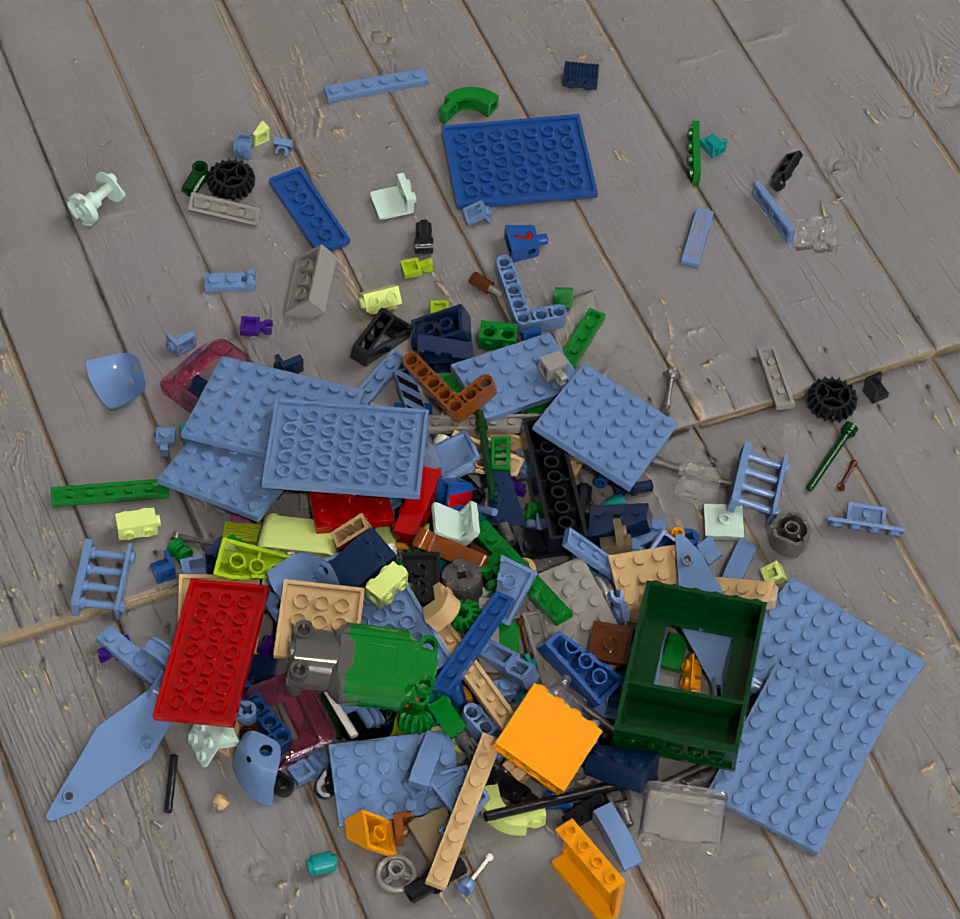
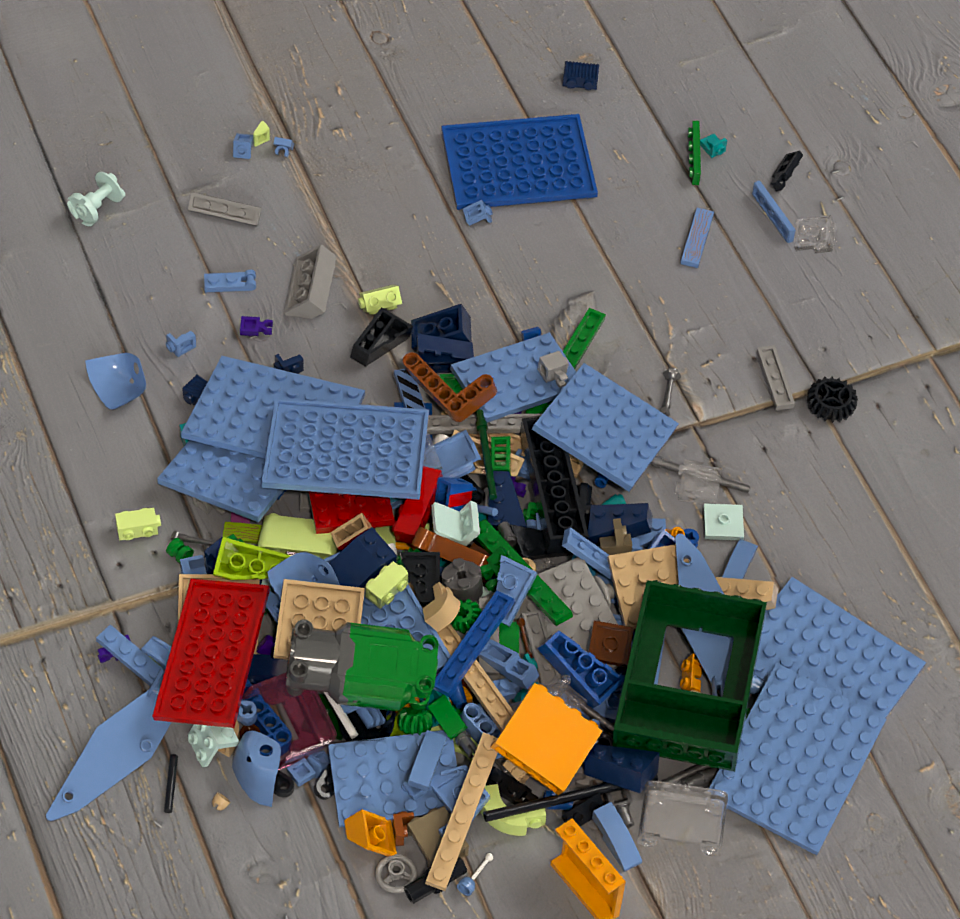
green plate [51,479,169,507] -> none
medium blue fence [70,538,136,620] -> none
blue panel [150,550,176,584] -> none
medium blue plate [155,427,176,457] -> none
clear pink windscreen [160,339,249,413] -> none
dark green piece [182,161,208,197] -> none
black gear [207,158,255,201] -> none
blue plate [269,166,350,251] -> none
teal brick [305,851,338,877] -> none
medium blue plate [324,68,429,103] -> none
medium blue tile [358,349,405,405] -> none
light aqua bracket [370,173,417,220] -> none
lime plate [400,257,434,279] -> none
black piece [415,220,433,254] -> none
lime plate [430,300,449,314] -> none
green arch [439,87,499,125] -> none
reddish brown piece [469,272,503,297] -> none
green brick [478,320,518,350] -> none
medium blue beam [495,255,567,335] -> none
blue torso [504,225,548,263] -> none
green tile [554,287,573,307] -> none
medium blue plate [607,589,631,625] -> none
dark blue pin [613,479,654,496] -> none
green tile [660,632,688,673] -> none
medium blue slope [696,536,722,566] -> none
medium blue fence [726,441,790,525] -> none
yellowish green slope [760,560,788,584] -> none
flat silver brick [770,511,812,558] -> none
dark green piece [806,421,858,492] -> none
medium blue bracket [826,502,905,537] -> none
reddish brown hinge [837,460,858,491] -> none
black panel [862,371,889,404] -> none

